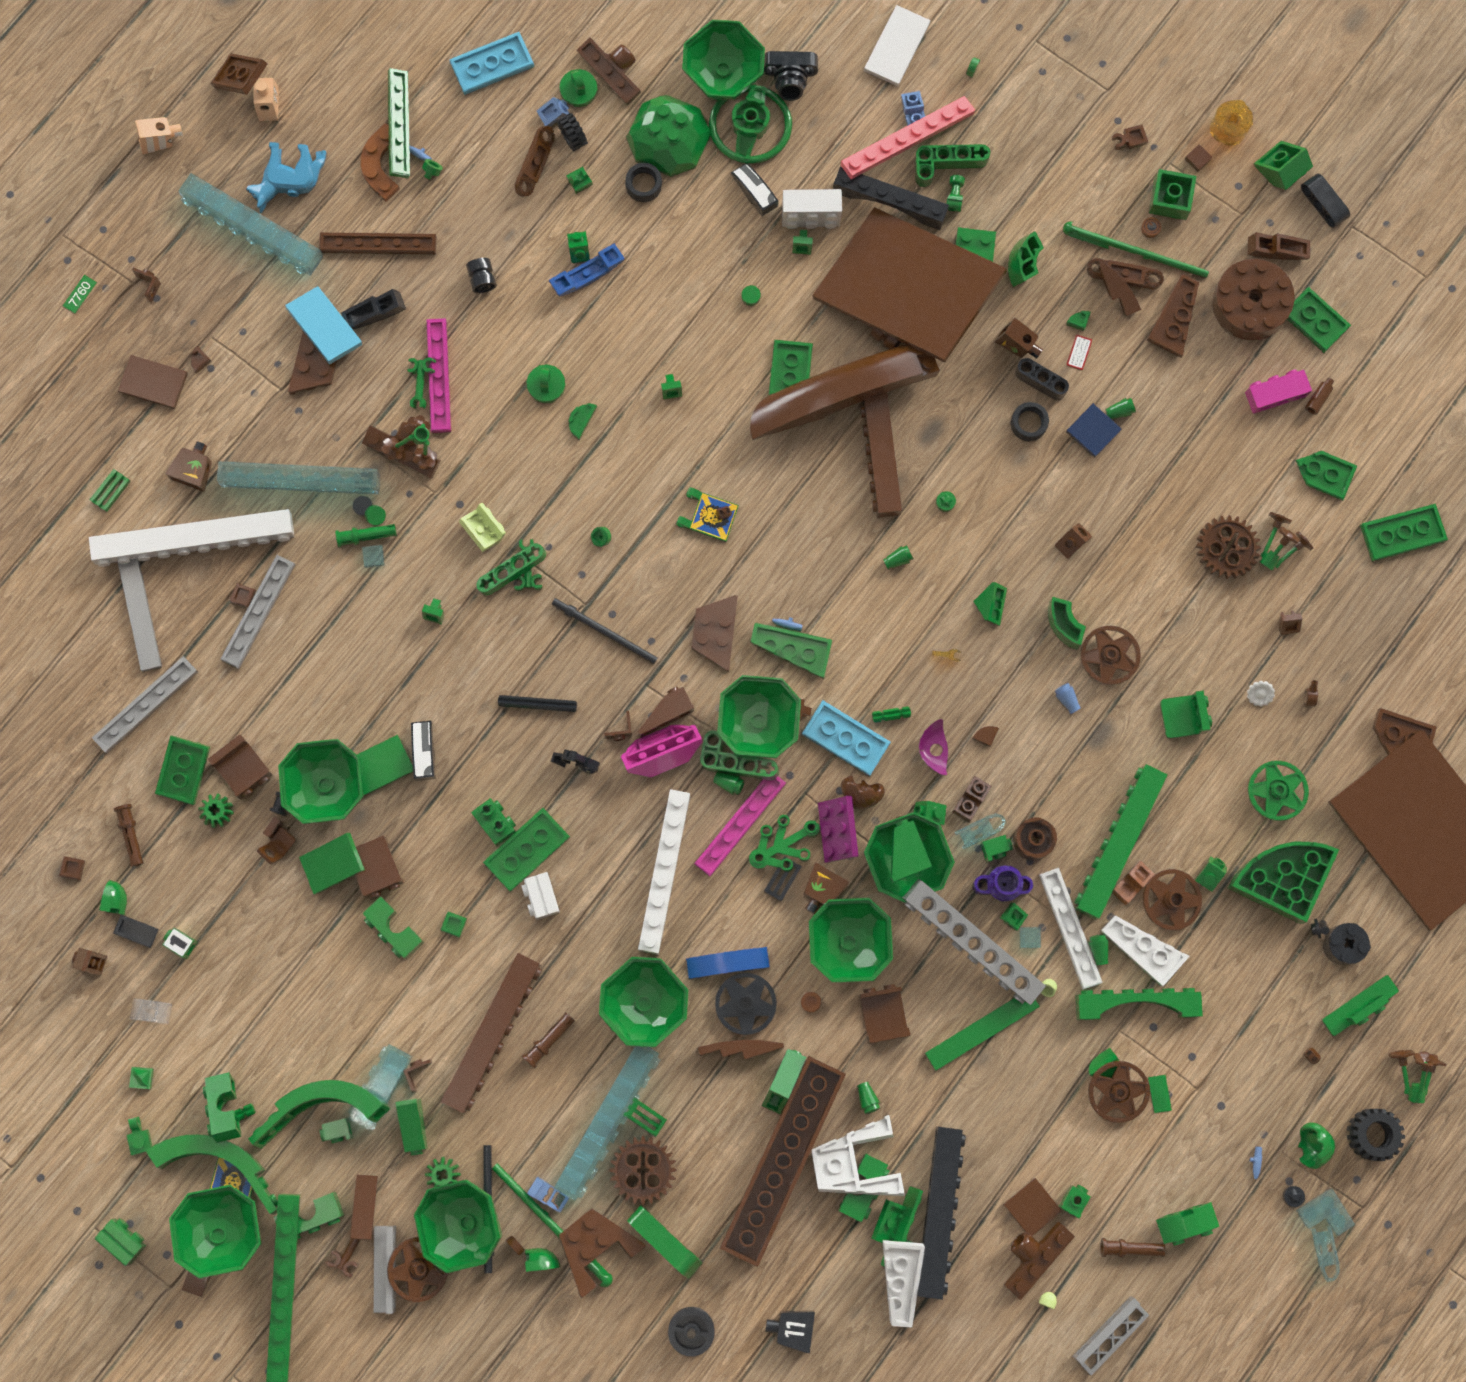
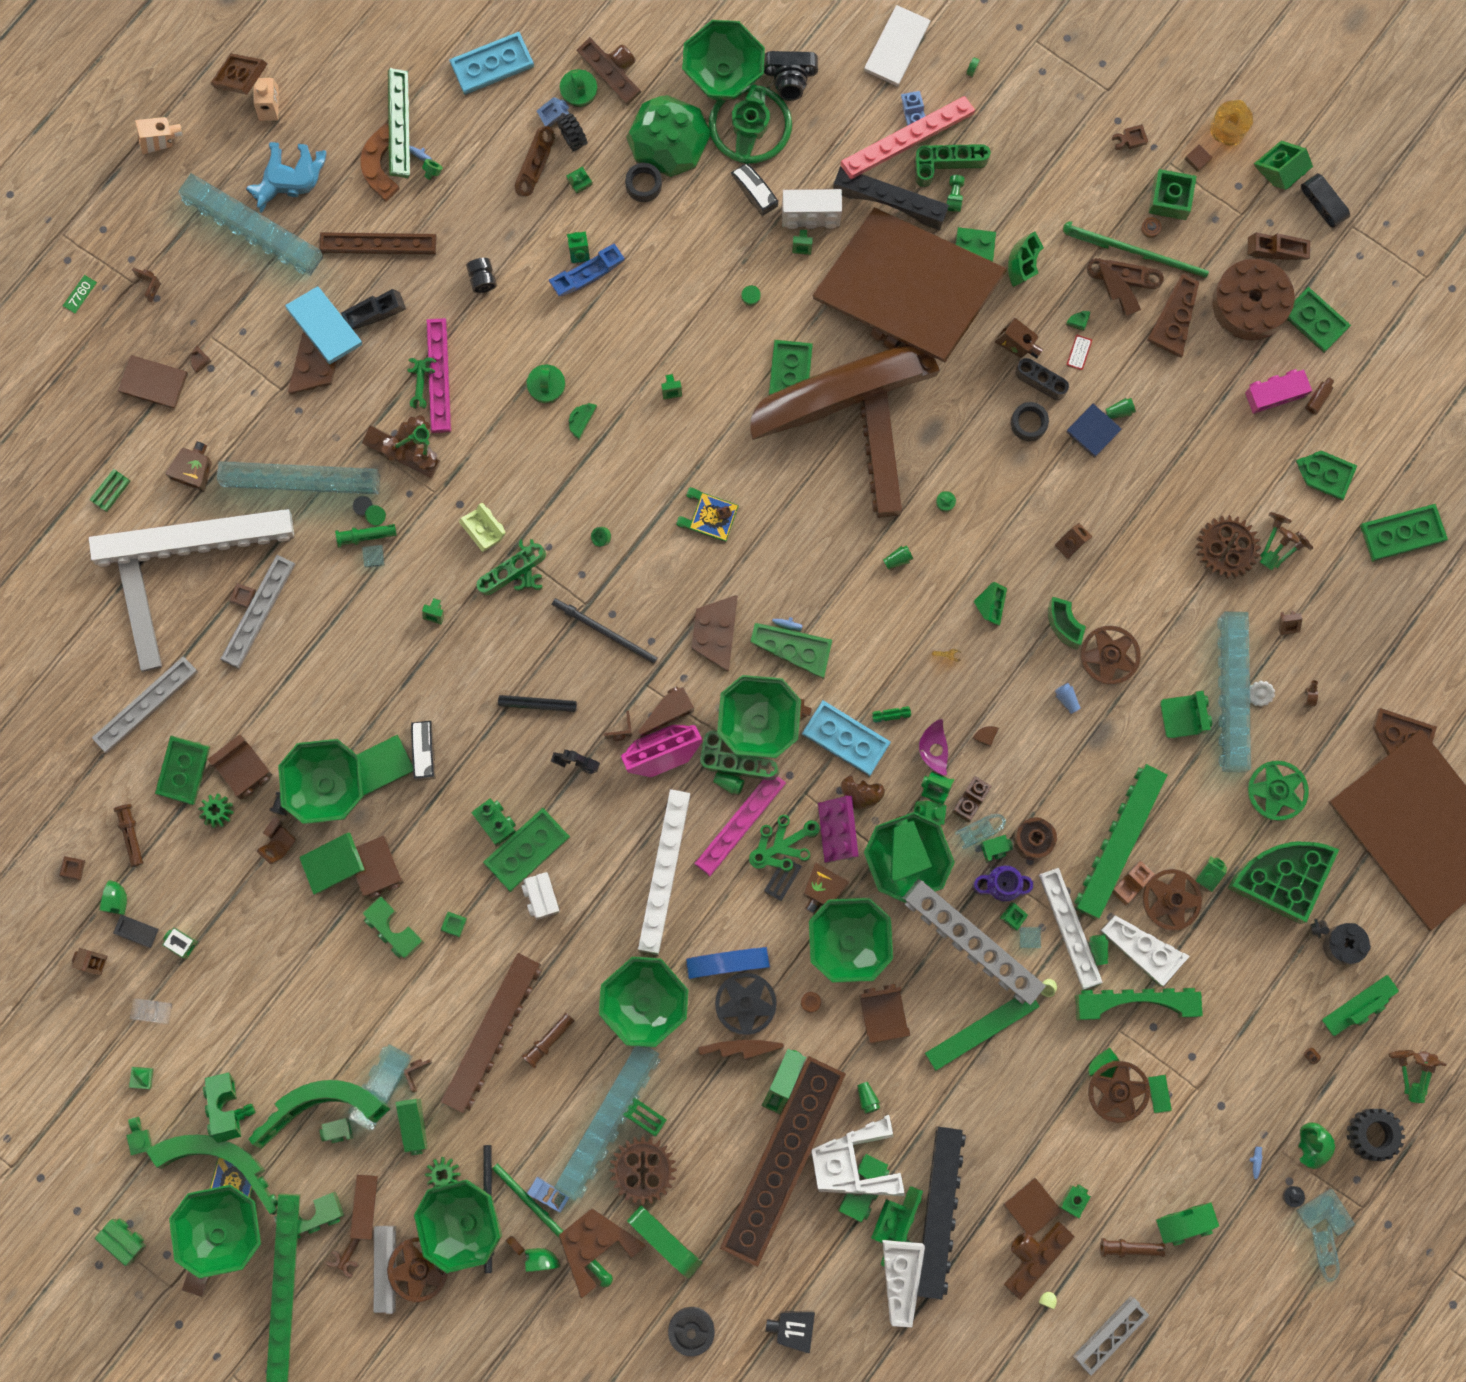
none -> green window [921,771,955,805]
none -> clear light blue brick [1217,611,1251,773]

